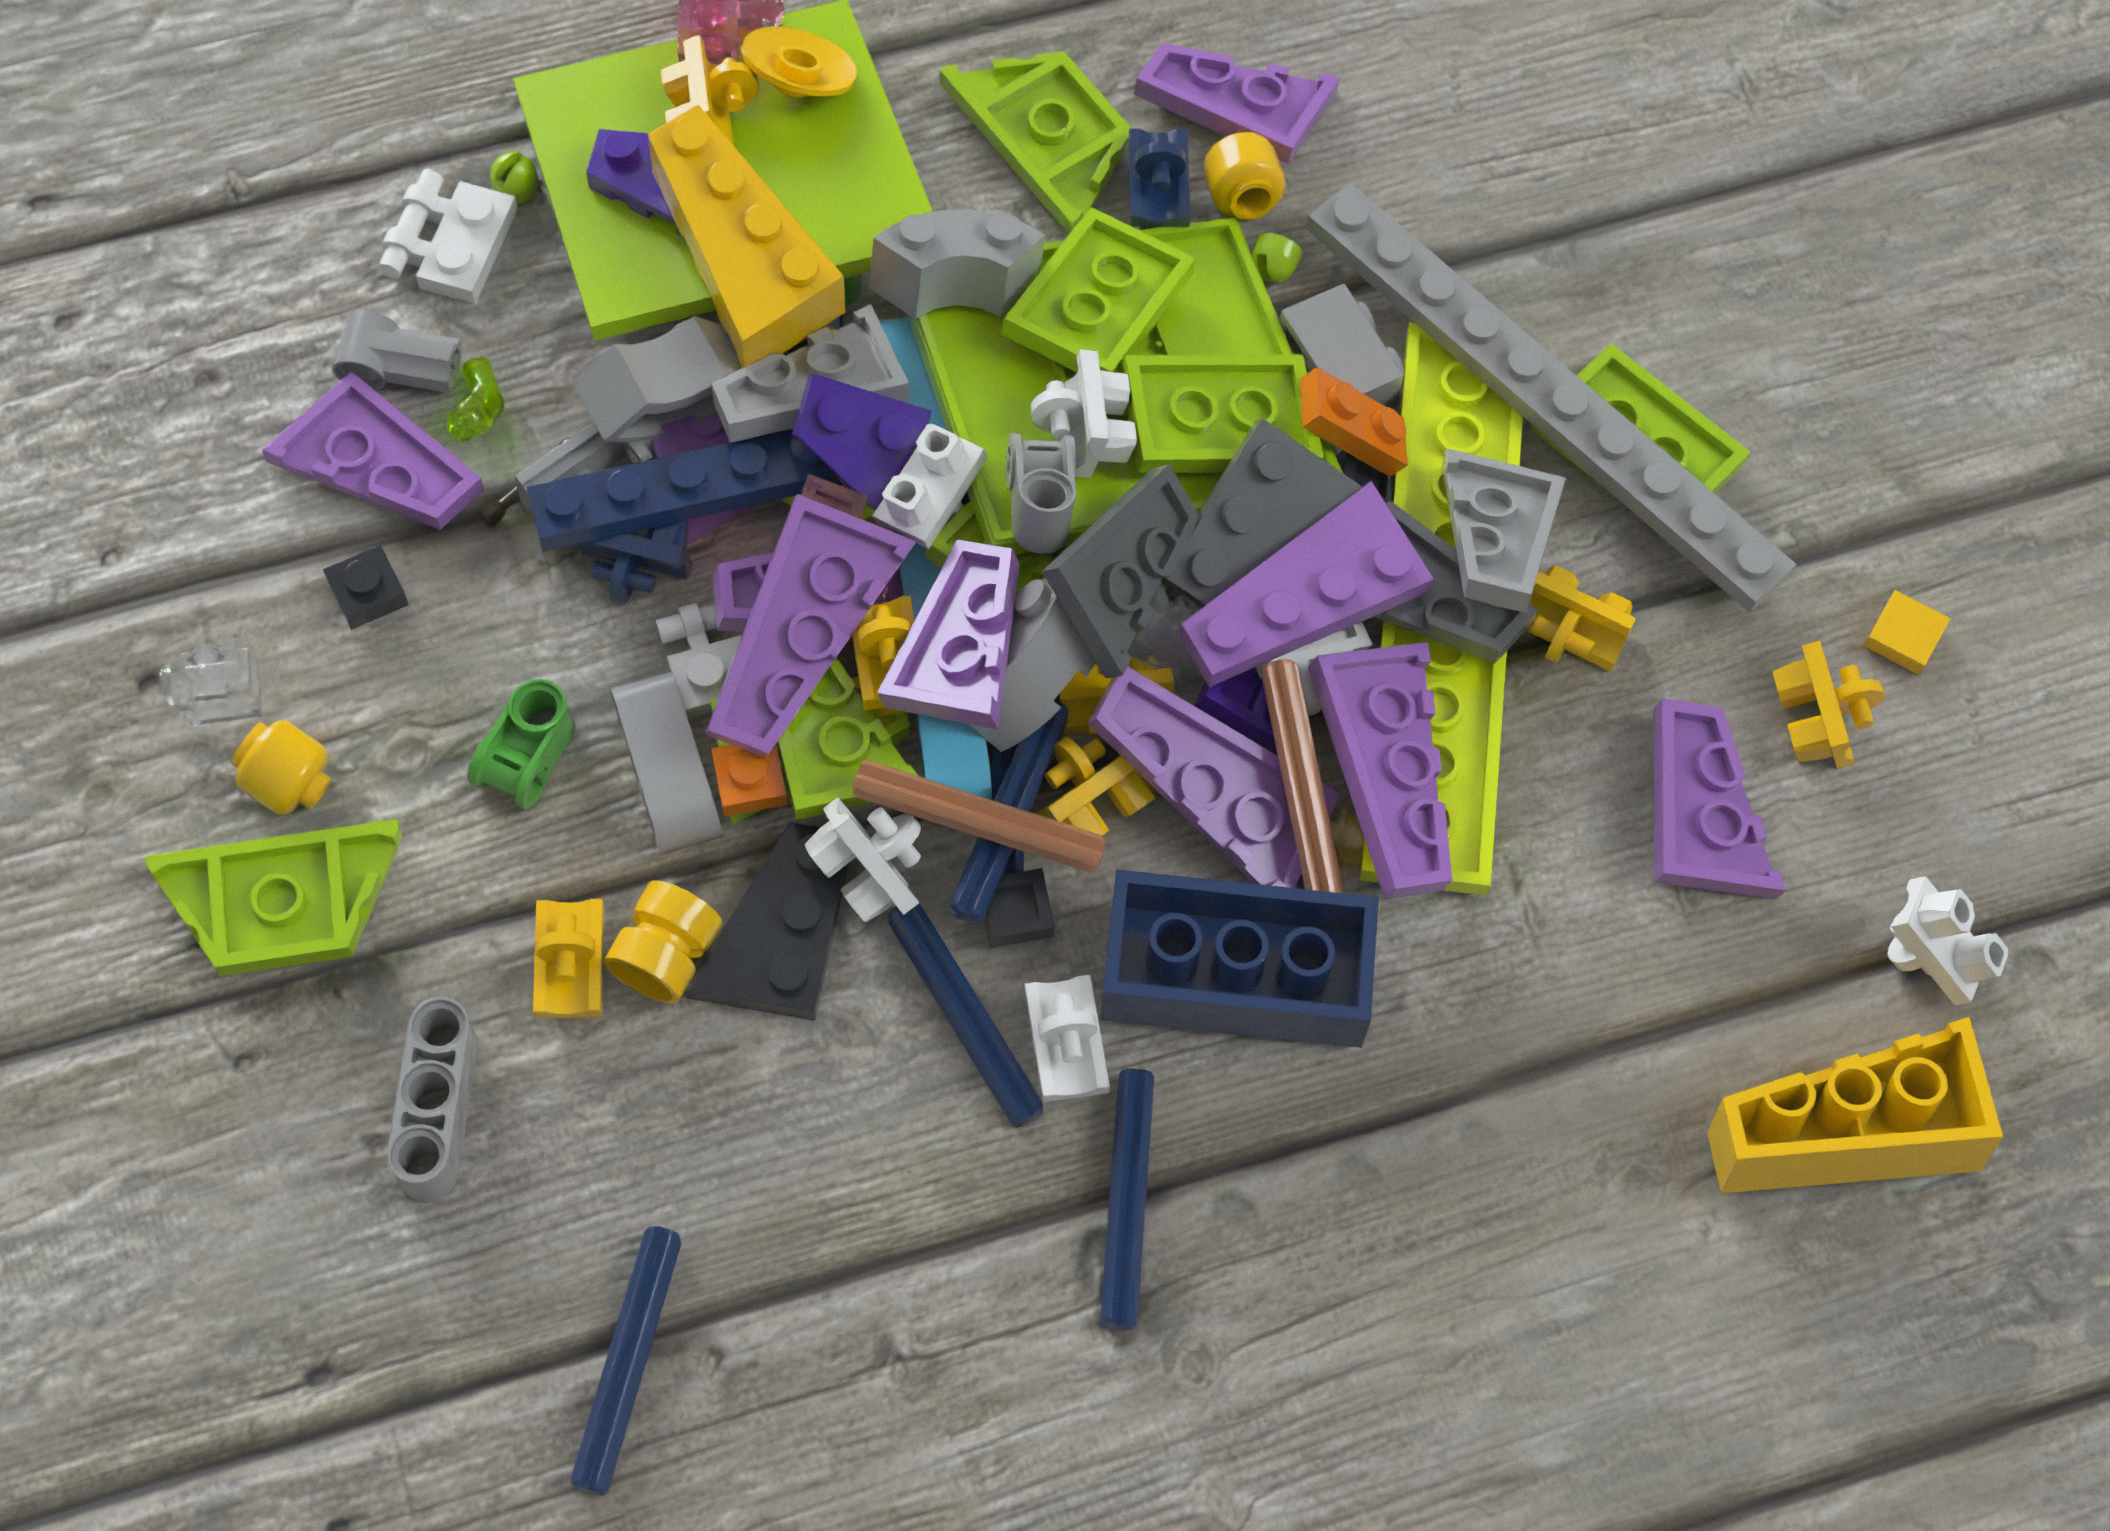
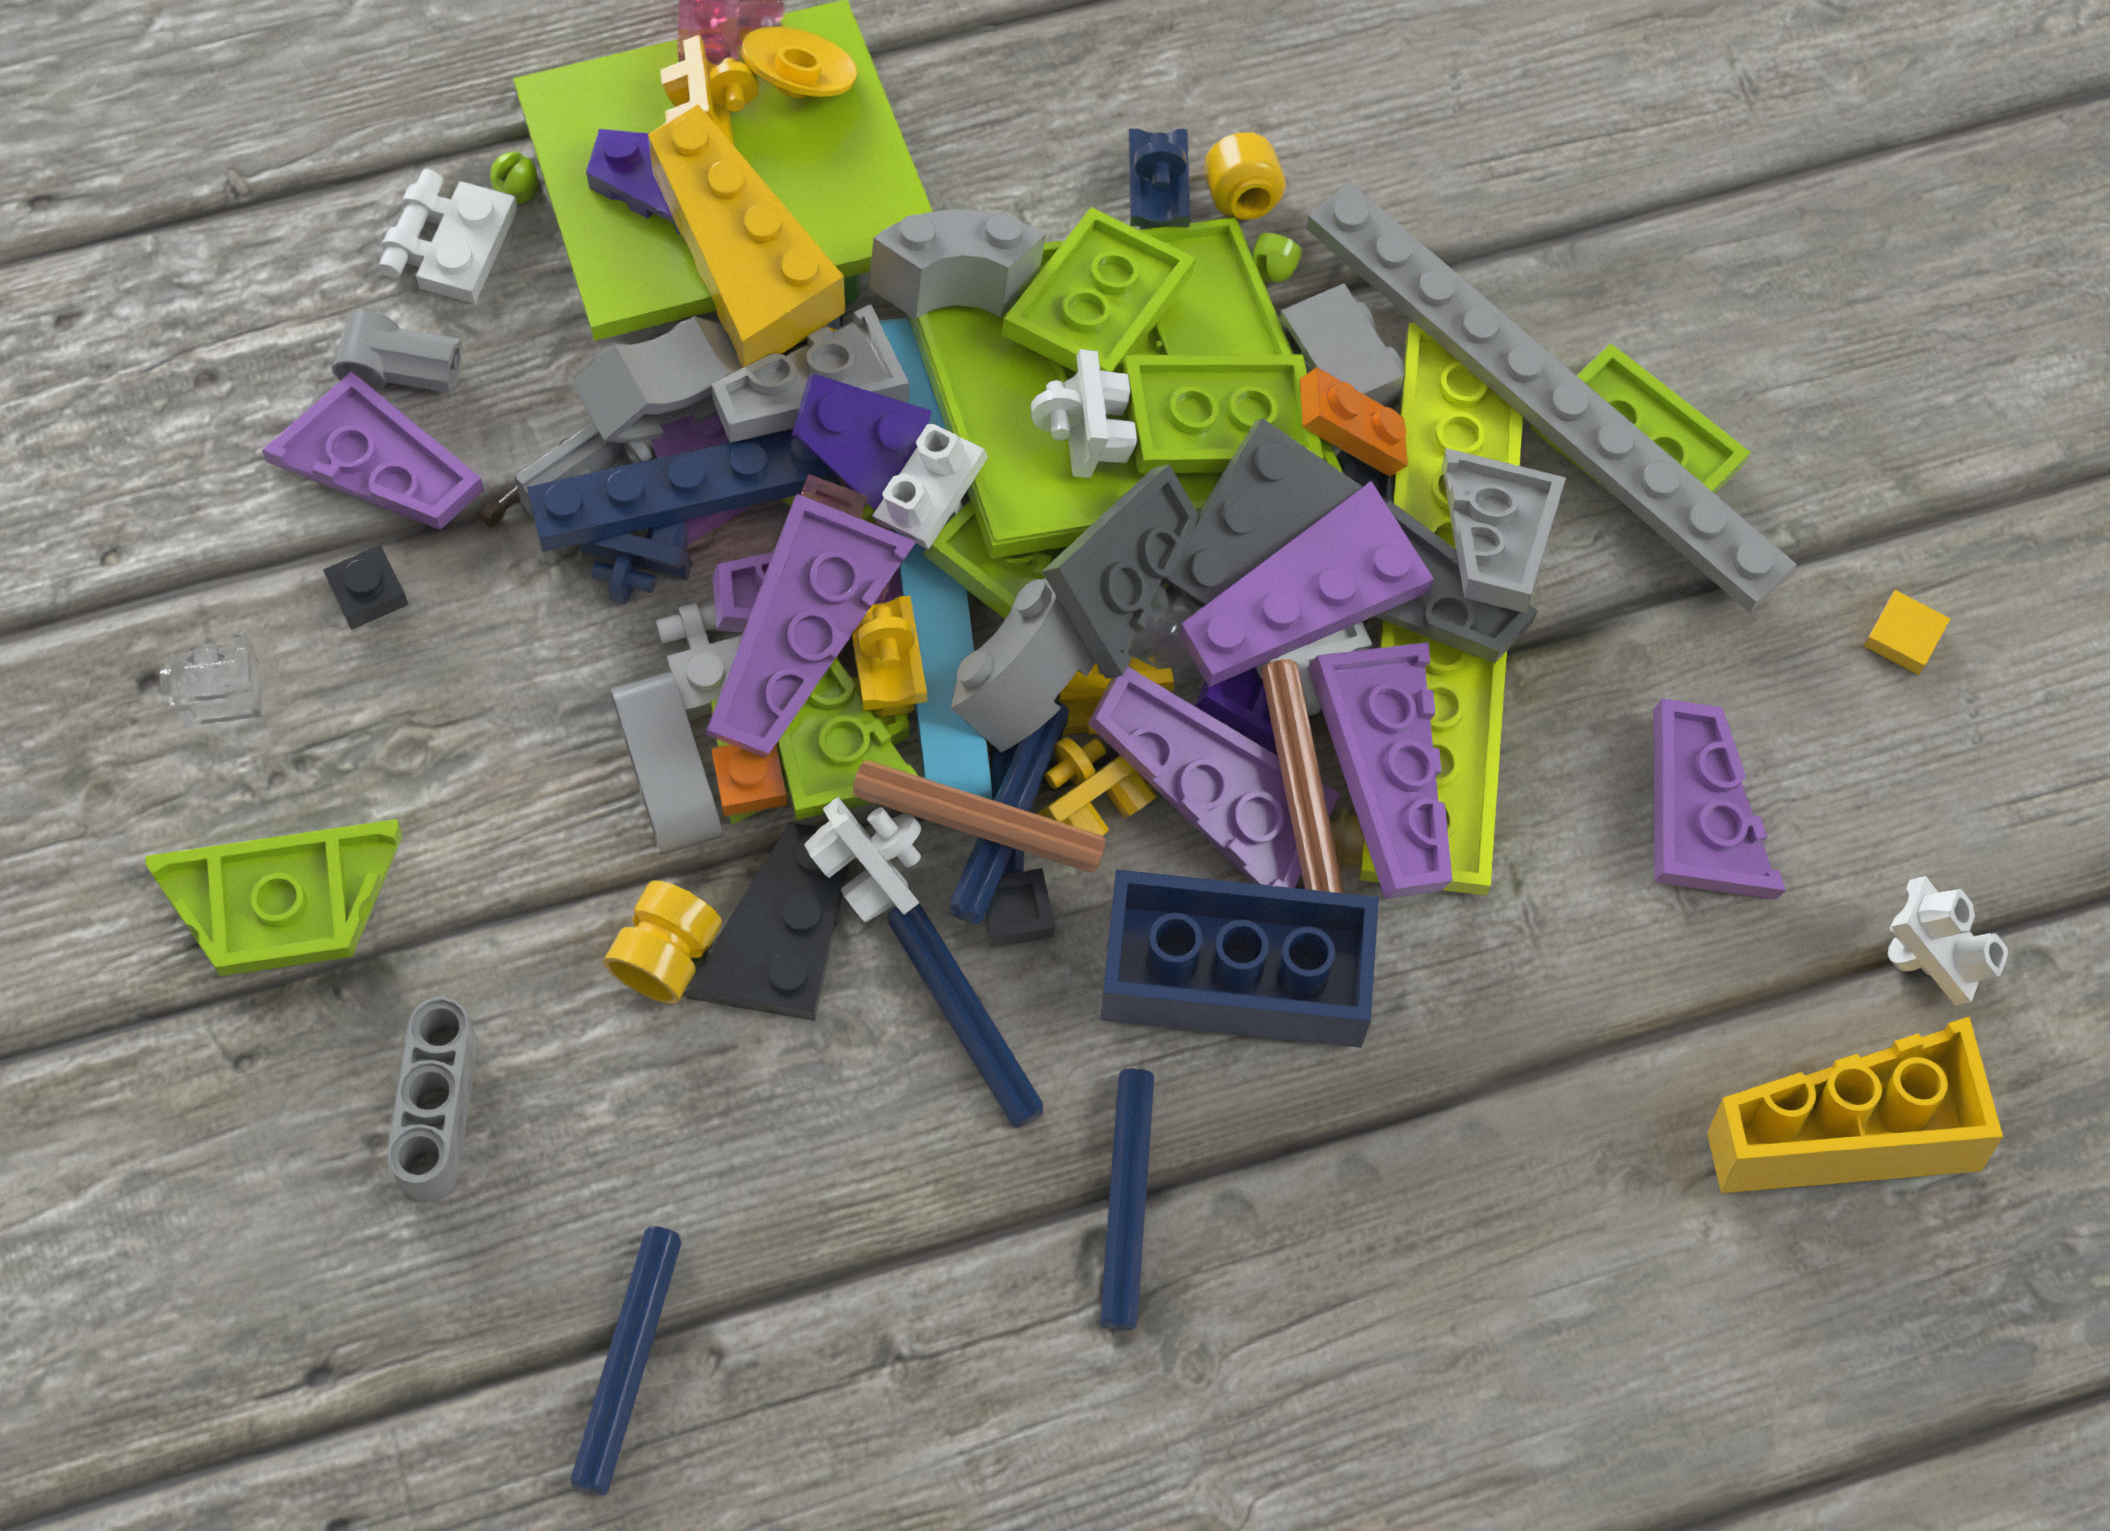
yellow head [230,720,332,816] -> none
clear neon green arm [446,357,505,442] -> none
bright green piece [467,679,574,810] -> none
yellow hips [533,899,604,1020] -> none
wing [877,540,1020,729] -> none
lime wing [939,51,1131,234] -> none
light grey piece [1006,433,1076,554] -> none
white hips [1025,975,1110,1102] -> none
medium lavender wing [1134,43,1340,164] -> none
yellow hips [1526,565,1636,672] -> none
yellow hips [1772,641,1886,769] -> none

